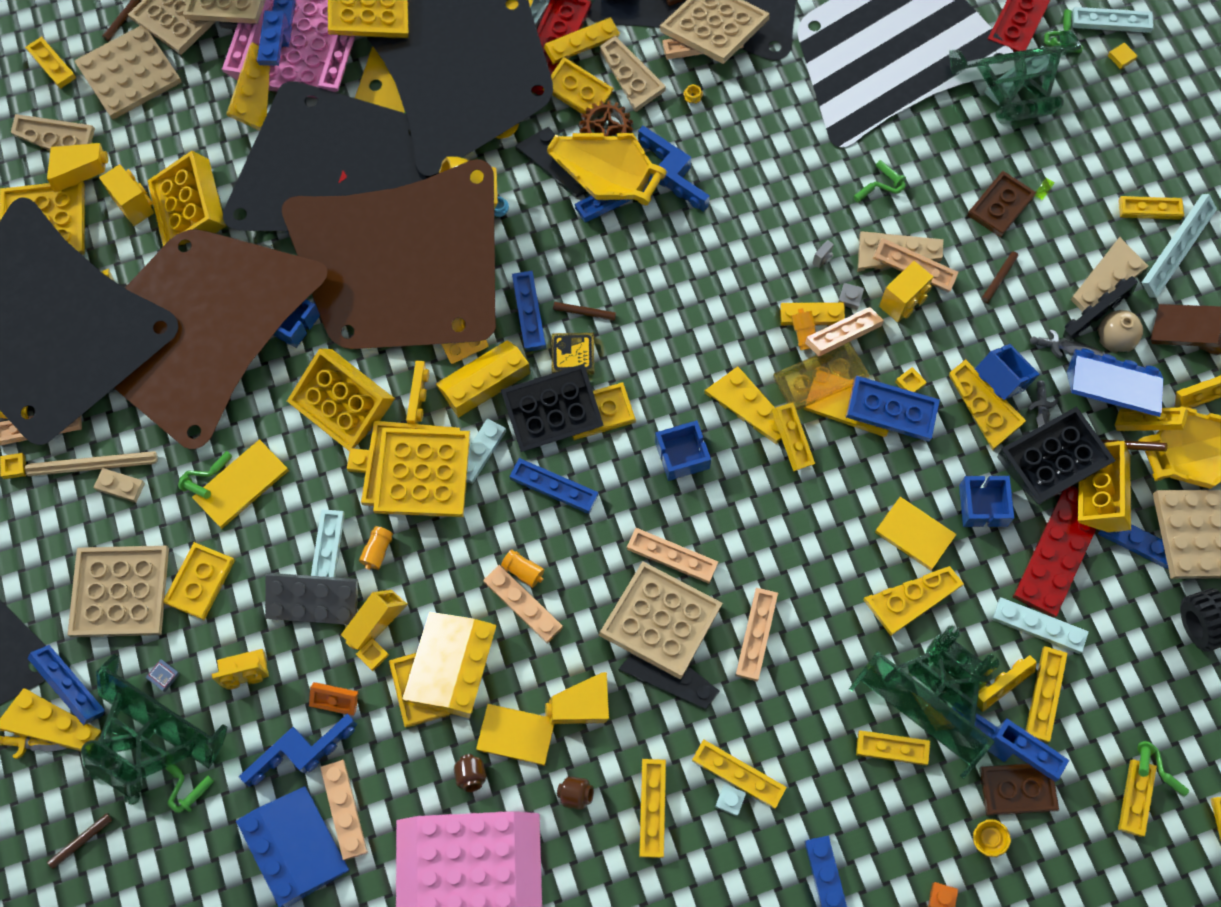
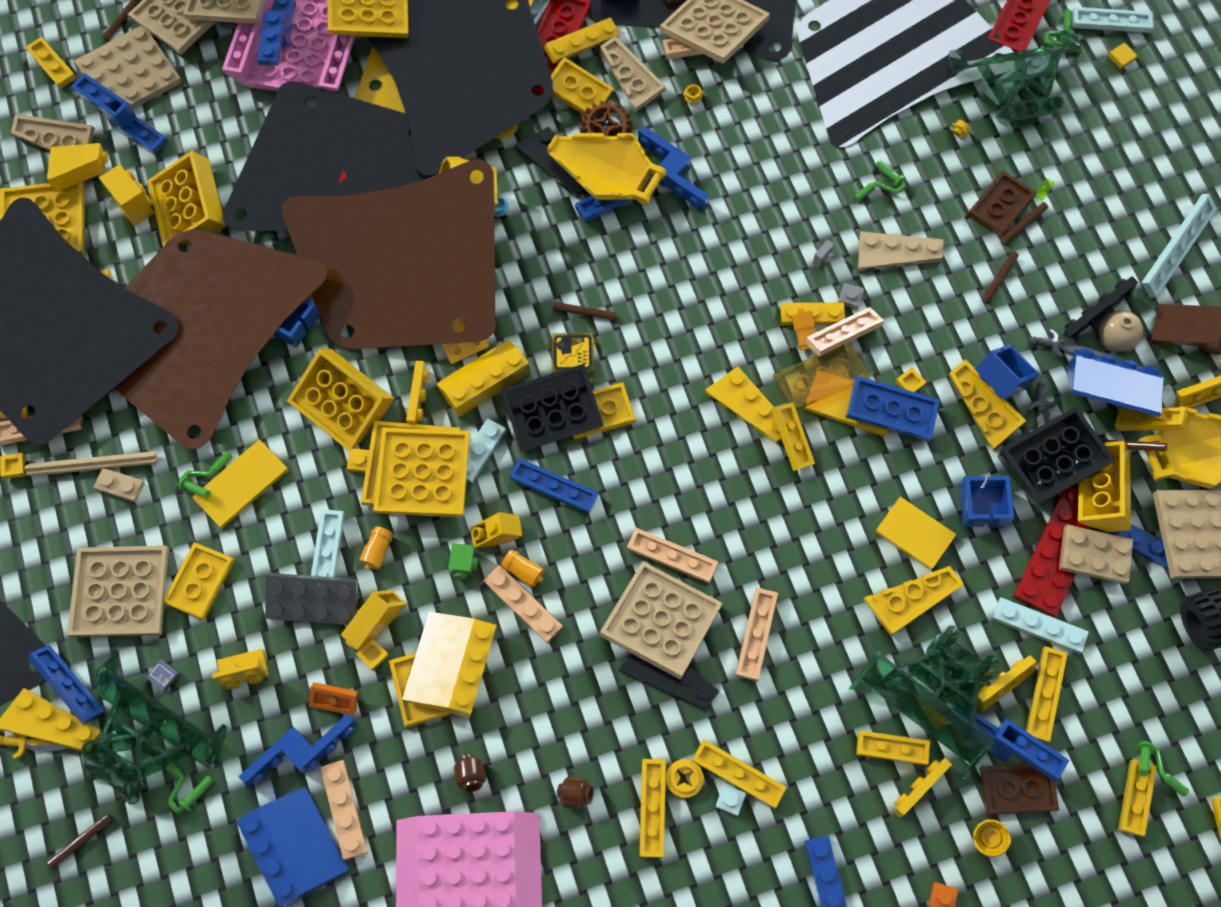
yellow wing [226,42,270,131] -> none
yellow tile [476,704,555,766] -> none
blue plate [512,271,546,352] -> none
yellow slope [545,672,609,724] -> none
blue piece [655,420,711,481] -> none
light nougat plate [873,238,959,292] -> none
yellow brick [879,261,934,322] -> none
tan wing [1071,237,1149,312] -> none
yellow tile [1118,196,1184,220] -> none
none -> blue bracket [71,73,168,155]
none -> bright green brick [448,543,479,580]
none -> yellow slope [470,512,522,549]
none -> yellow gear [666,759,704,798]
none -> yellow plate [893,758,952,818]
none -> yellow plate [952,120,971,138]
none -> reddish brown bar [1000,202,1048,245]
none -> tan plate [1059,525,1133,584]

